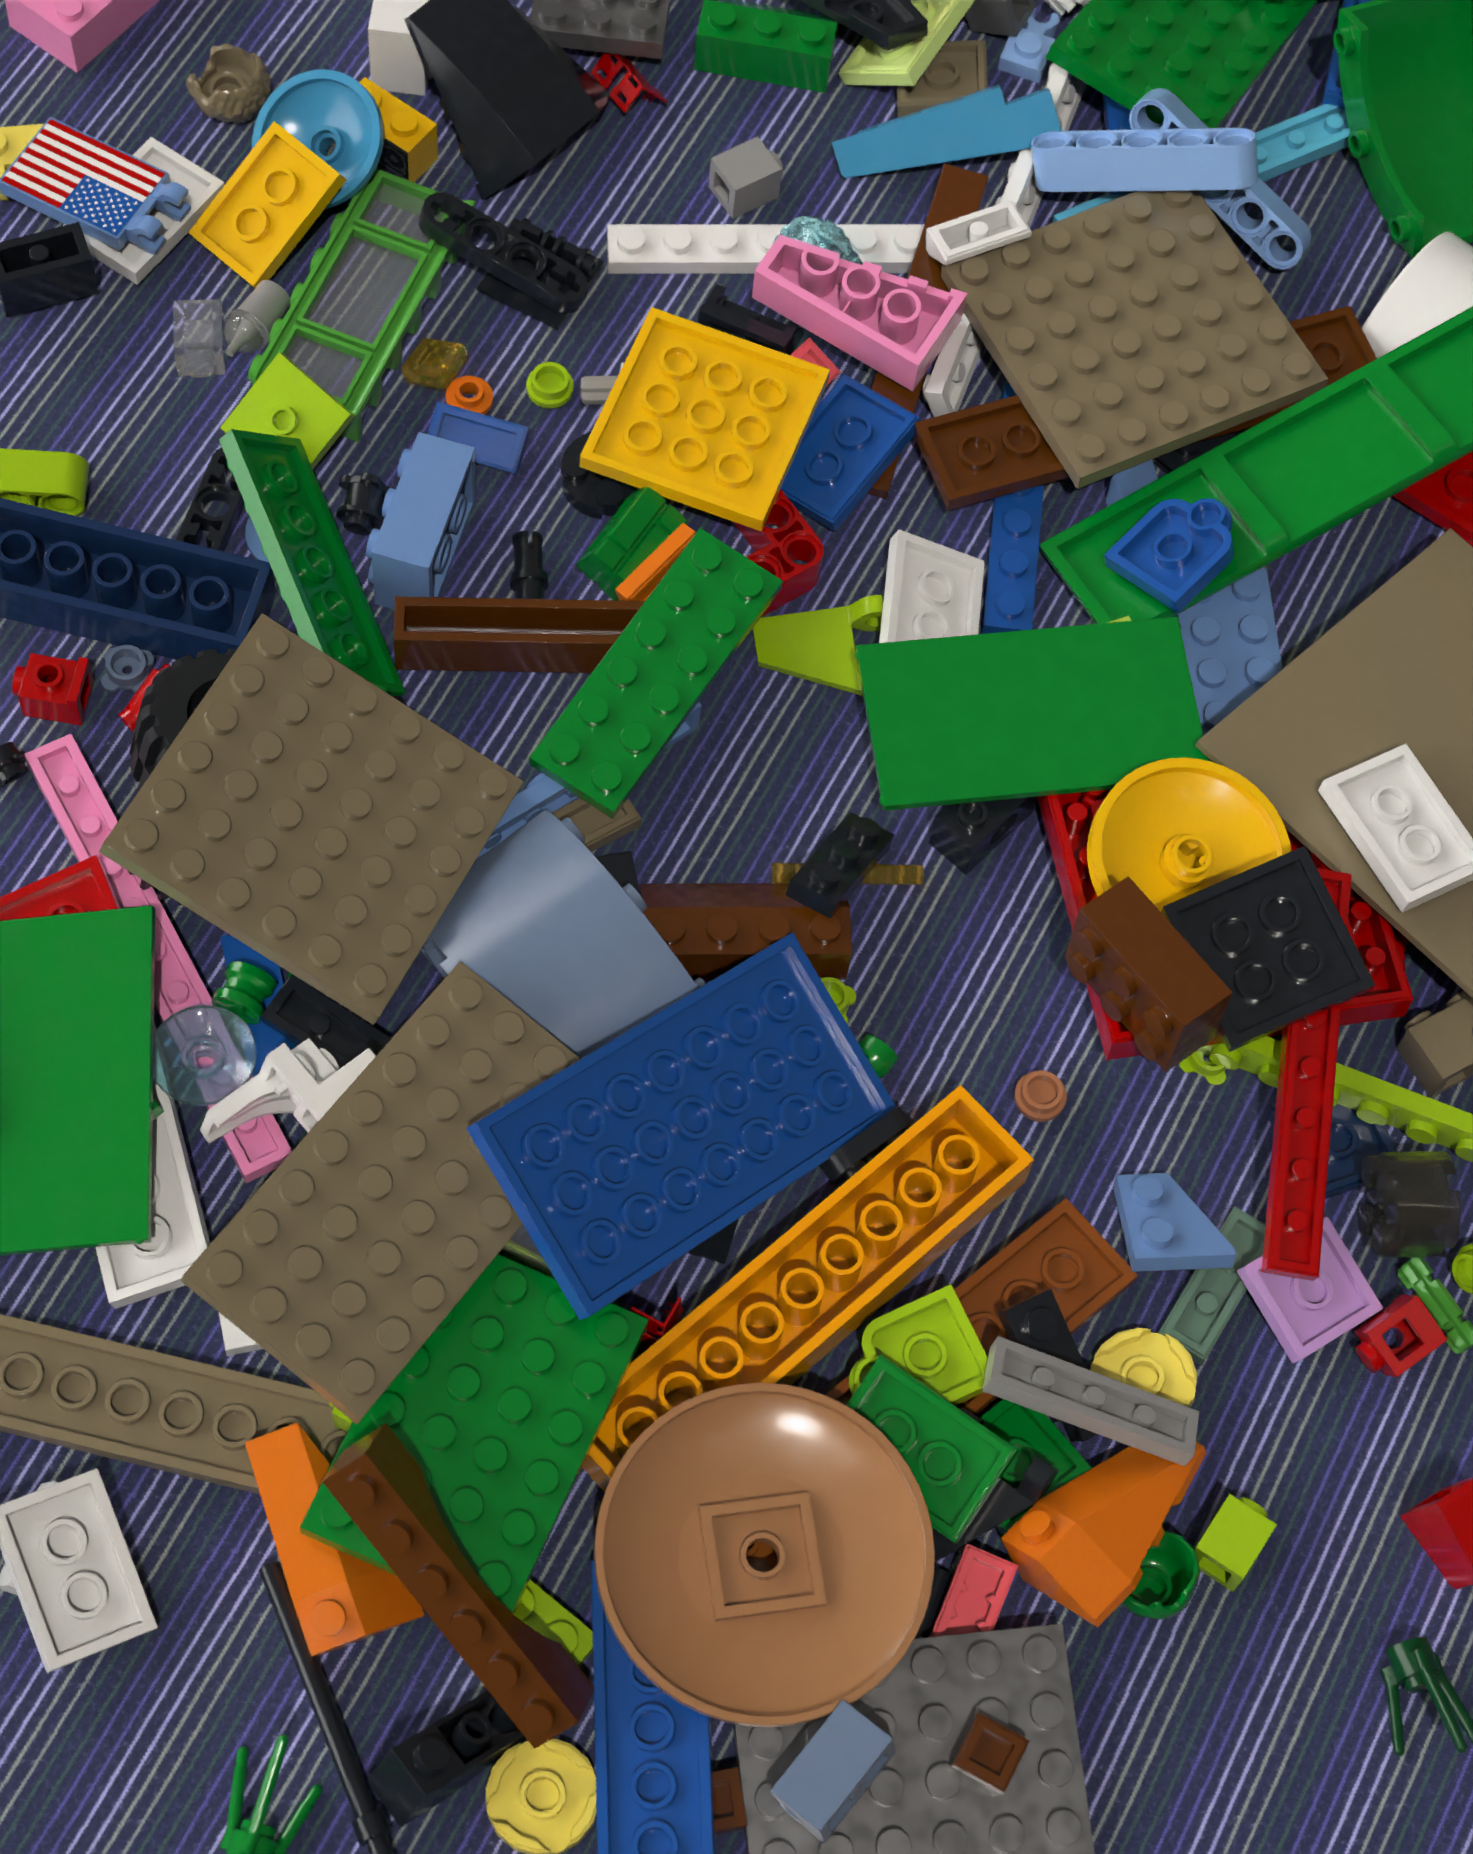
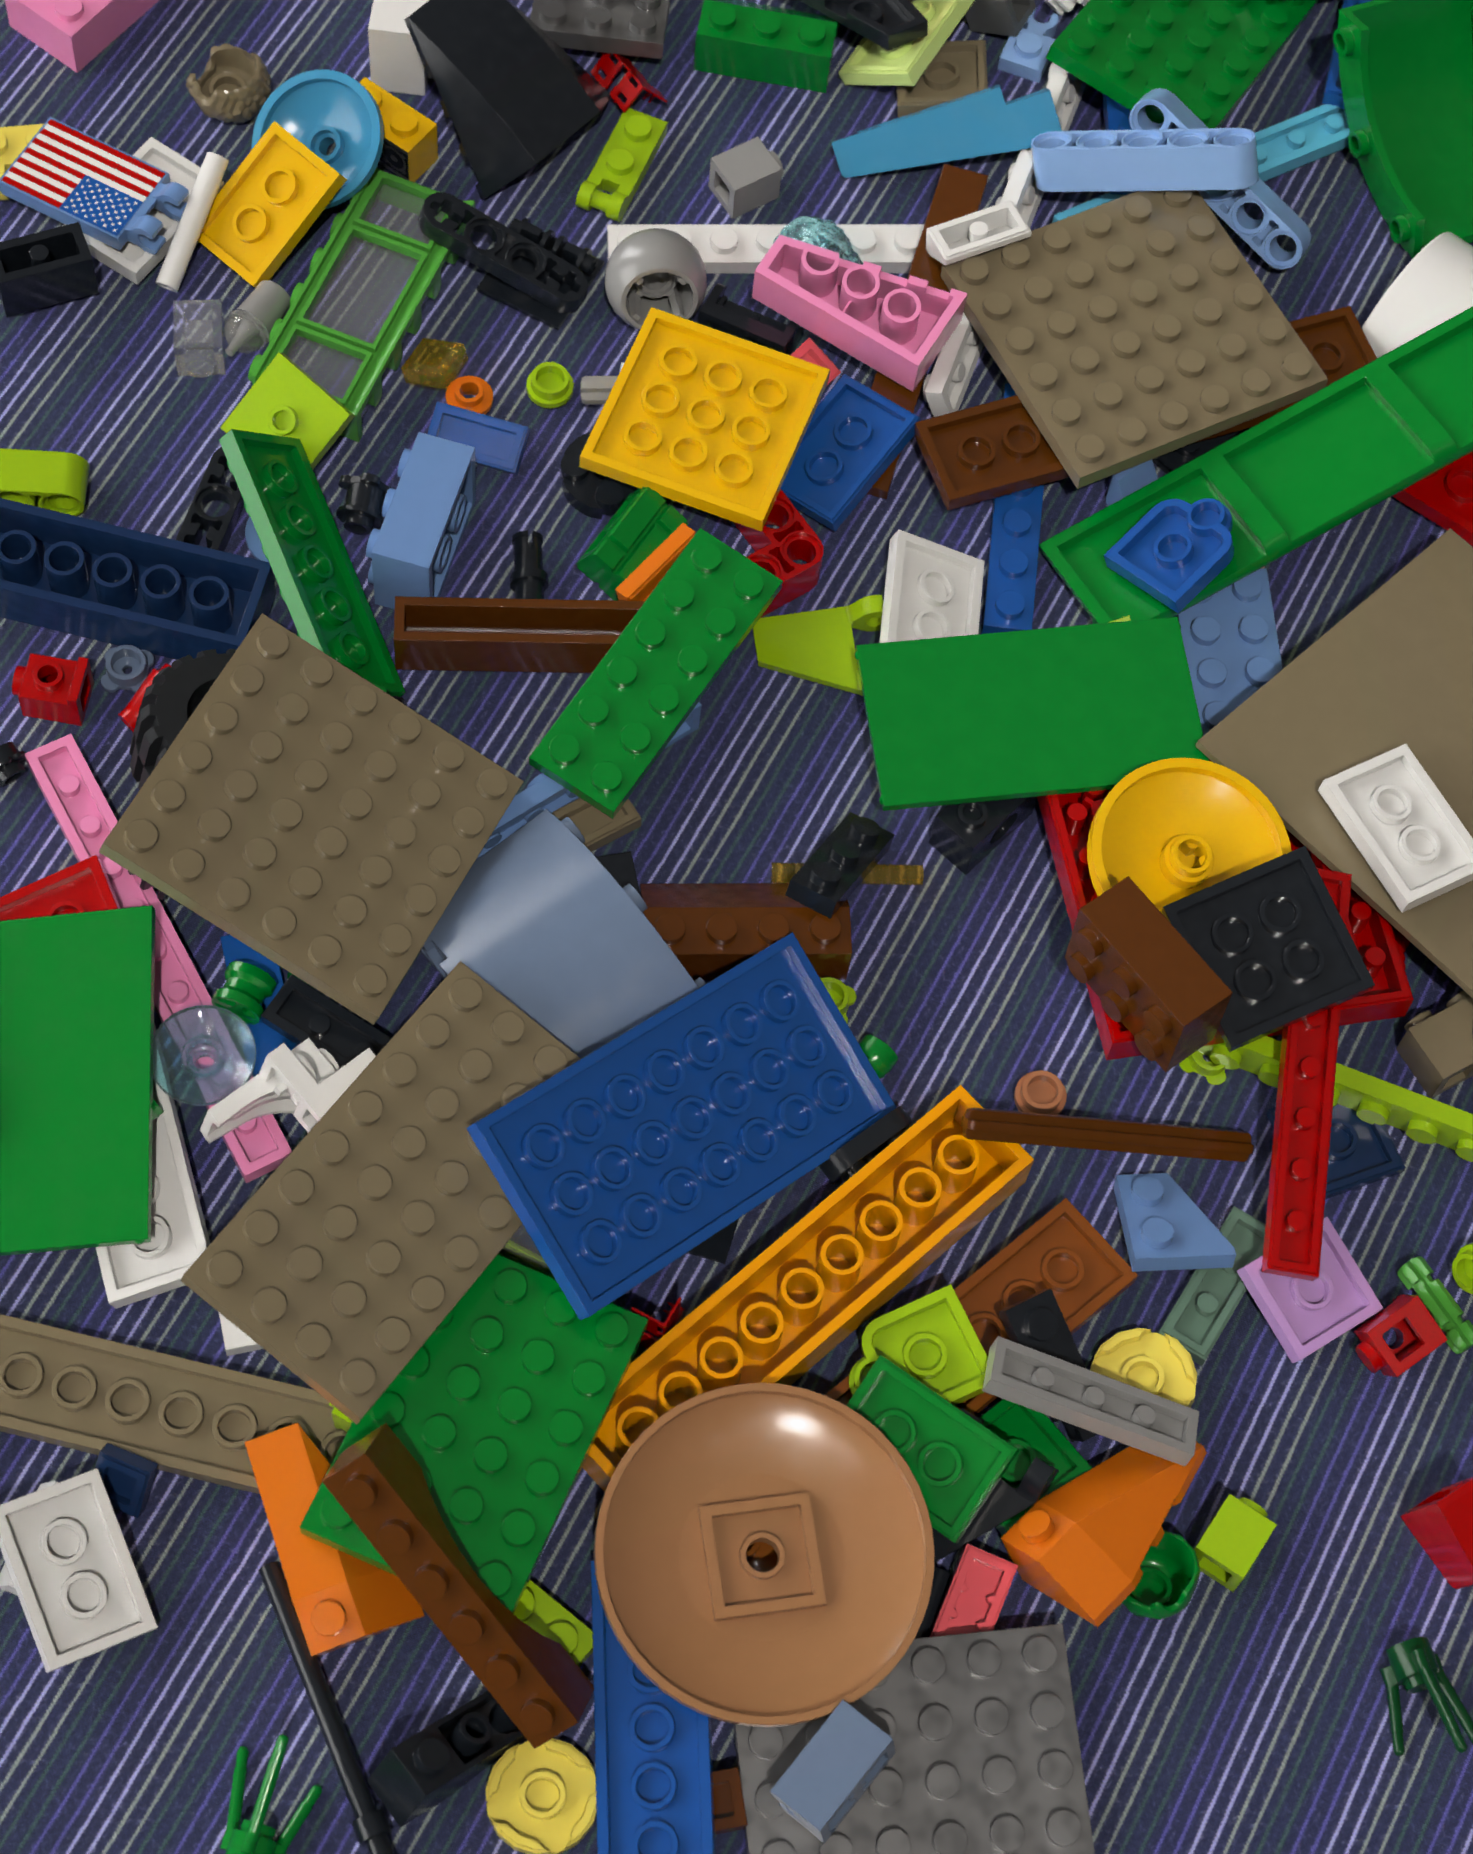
reddish brown tile [951,1713,1030,1794] -> none
clear smoke brick [1358,1151,1461,1258] -> none
none -> dark blue tile [95,1443,158,1518]
none -> white piece [155,152,229,292]
none -> lime plate [576,108,668,222]
none -> light grey wheel [604,228,707,330]
none -> reddish brown axle [961,1108,1254,1162]

